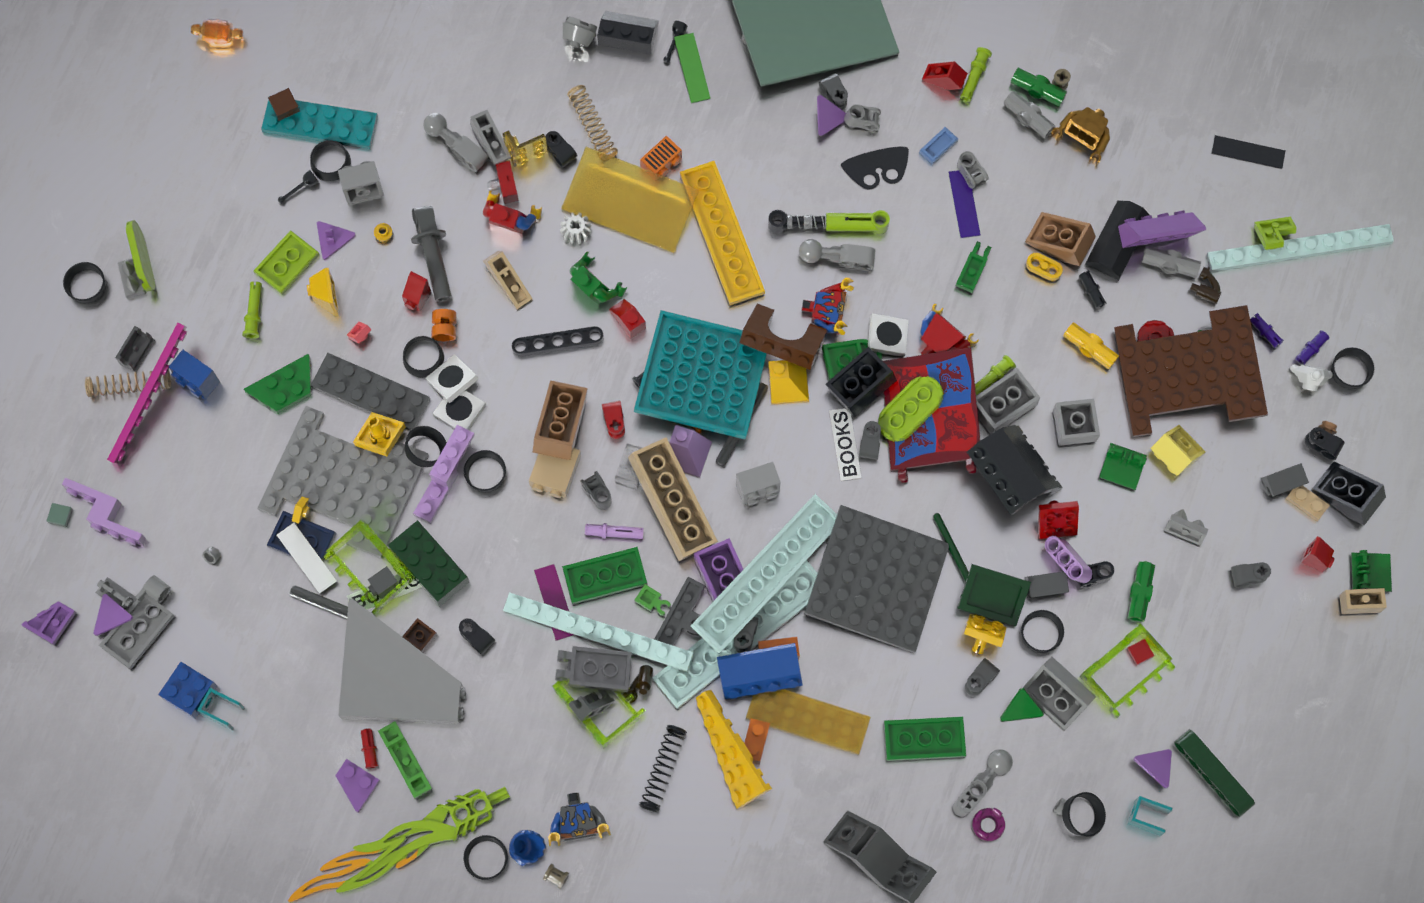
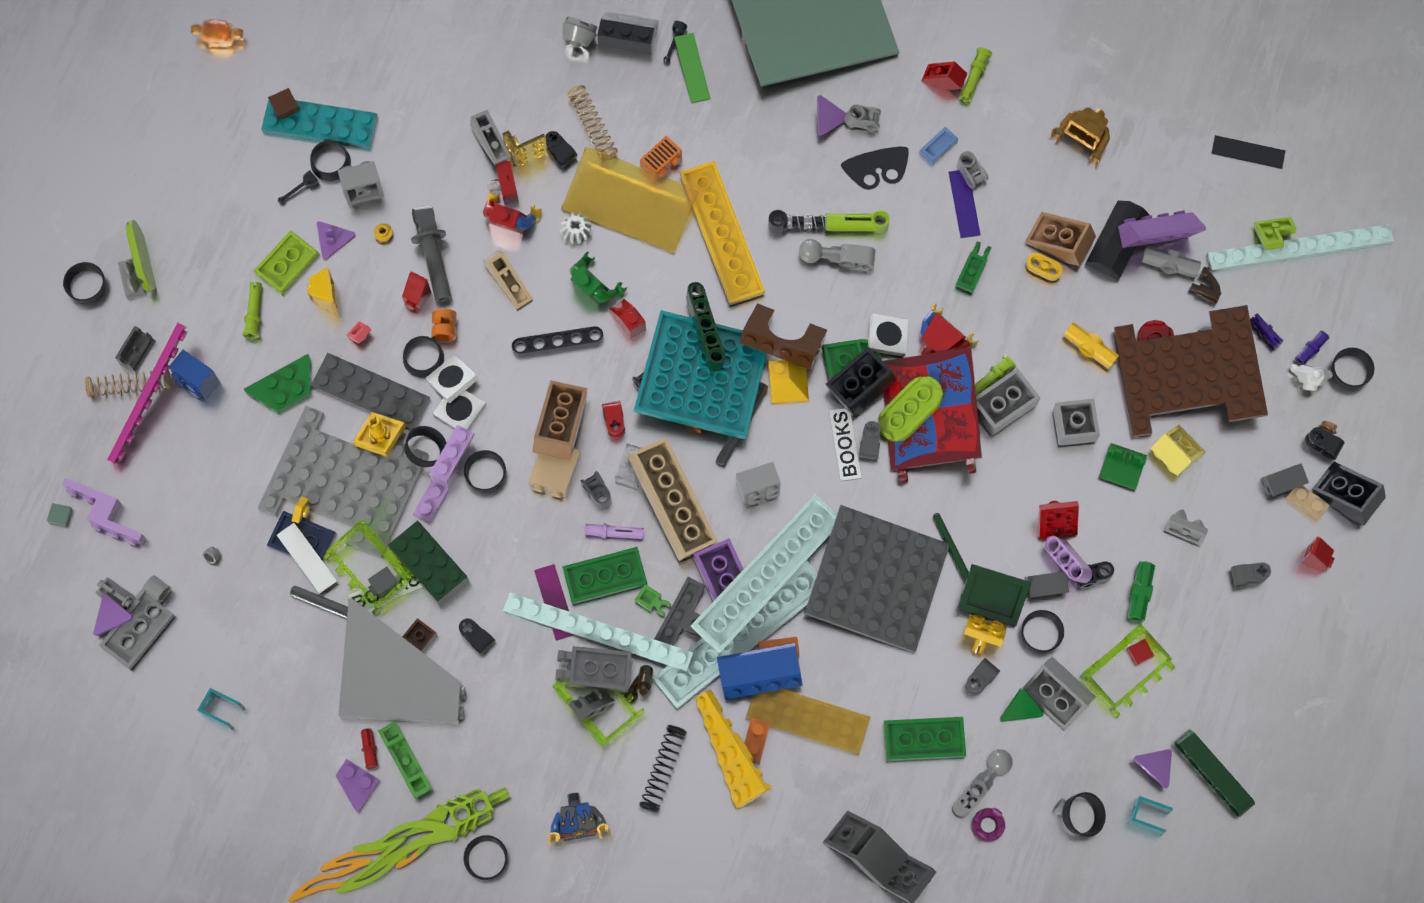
medium lavender wing [22,601,77,645] -> none
blue brick [158,662,218,719] -> none
light grey beam [423,113,489,172] -> none
blue hair [509,830,546,866] -> none
dark tan bush [543,863,569,889] -> none
lavender slope [669,425,712,478] -> none
dark grey piece [734,617,759,653] -> none
torso [802,278,854,335] -> none
dark grey piece [818,73,848,110] -> none
black hinge [967,425,1063,515] -> none
light grey piece [1003,91,1055,139] -> none
green piece [1010,67,1067,107] -> none
dark tan bush [1052,69,1071,90] -> none
black pin [1079,270,1107,309] -> none
tan brick [1339,588,1387,614] -> none
green hinge [1351,550,1392,592] -> none
none -> dark green beam [686,282,725,372]

